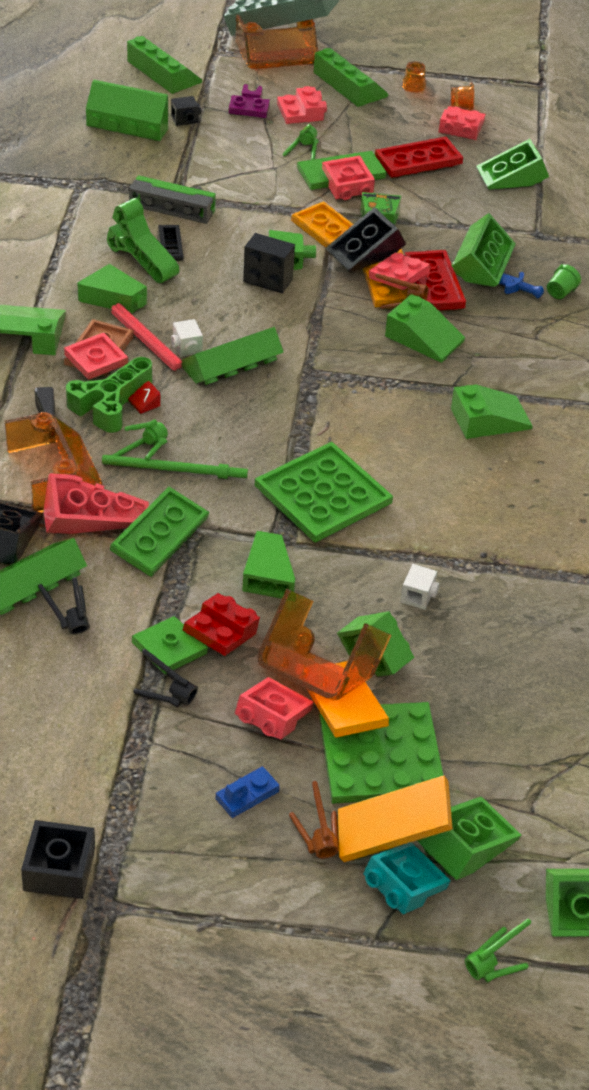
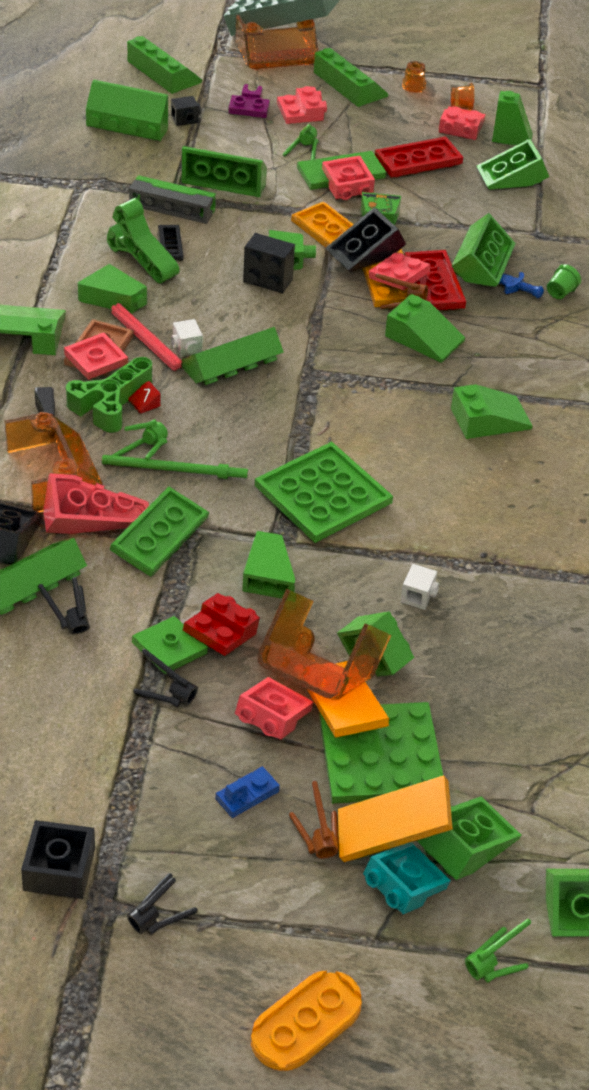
none -> black plant [127,873,198,935]
none -> bright green slope [182,146,267,197]
none -> light orange tile [251,971,362,1071]
none -> bright green slope [492,91,533,145]

